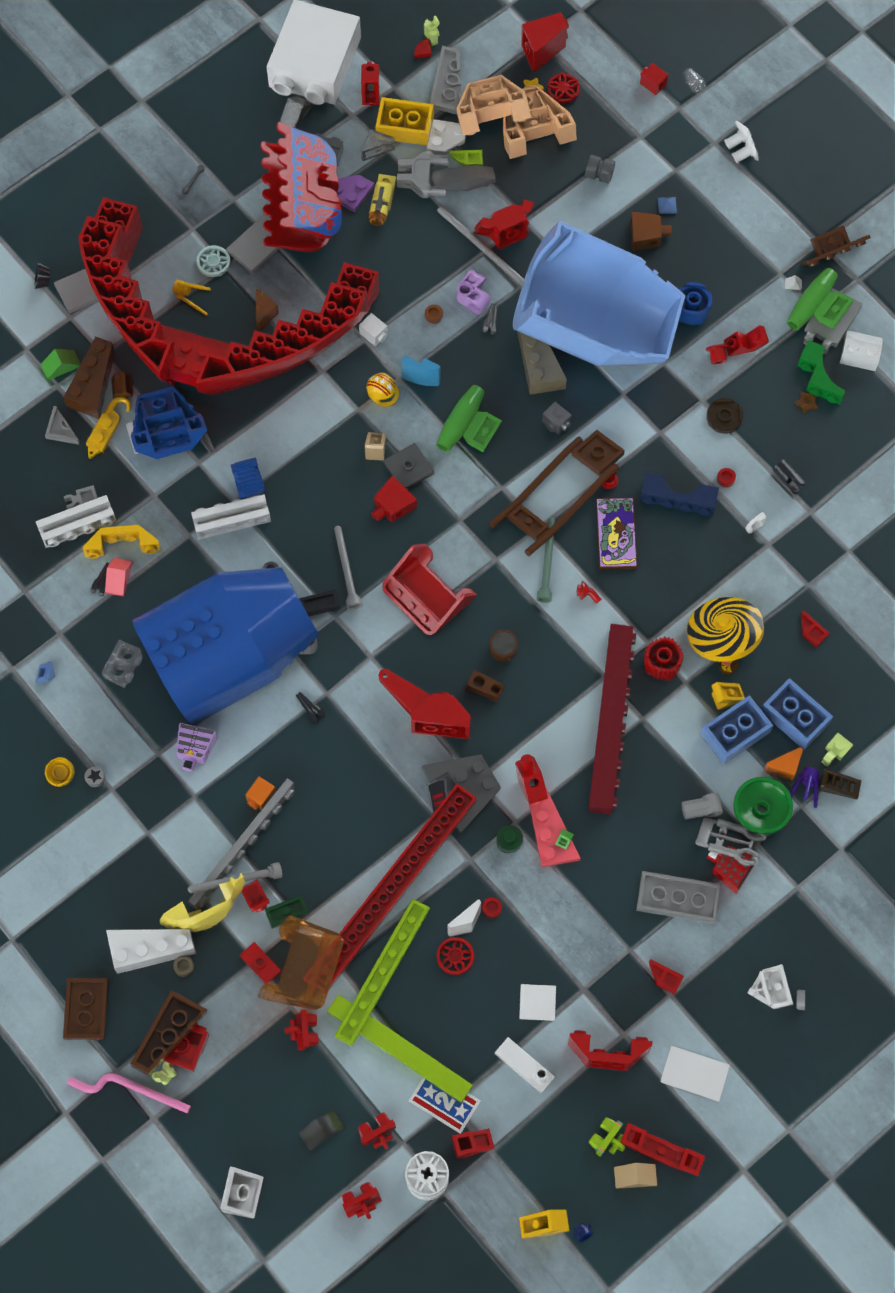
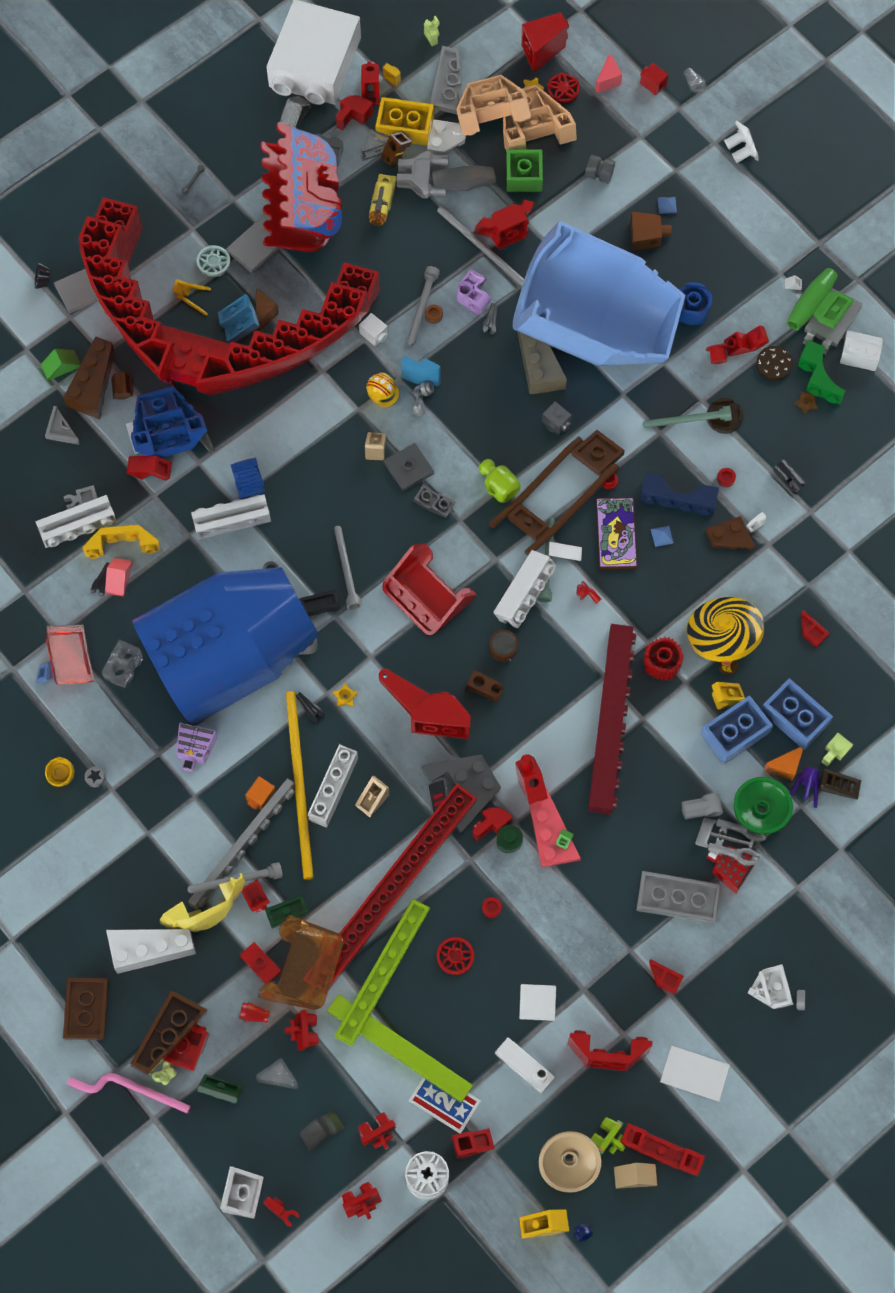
yellow plate [86,397,131,459] -> none
dark tan tile [173,956,194,977] -> none
medium lavender plate [337,175,375,212] -> none
red torso [371,476,417,522] -> none
red tile [414,39,432,59] -> none
bright green plate [436,385,502,452] -> none
white slope [448,899,481,937] -> none
lime tile [450,150,483,166] -> none
reddish brown bracket [801,226,871,267] -> none
none -> clear red piece [45,625,94,684]
none -> red slope [126,456,172,481]
none -> dark green plate [197,1074,243,1103]
none -> dark azure slope [218,294,259,344]
none -> red cone [239,1002,270,1023]
none -> clear slope [256,1058,298,1089]
none -> red plate [263,1196,300,1227]
none -> yellow piece [286,691,313,880]
none -> white brick [308,744,358,828]
none -> yellow plate [333,684,358,707]
none -> red brick [335,95,374,131]
none -> tan slope [355,775,389,817]
none -> reddish brown leg [381,131,412,168]
none -> yellow plate [382,63,401,87]
none -> light grey piece [407,266,440,346]
none -> light grey piece [412,381,434,416]
none -> flat silver slope [413,484,456,518]
none -> red brick [472,808,513,842]
none -> lime piece [478,459,521,503]
none -> white brick [493,550,556,628]
none -> bright green brick [506,150,543,192]
none -> tan dish [539,1131,601,1192]
none -> white sticker [549,542,582,561]
none -> coral slope [595,54,622,93]
none -> sand green piece [642,406,732,428]
none -> medium blue slope [651,526,674,547]
none -> reddish brown wing [705,516,755,551]
none -> dark brown tile [756,346,793,381]

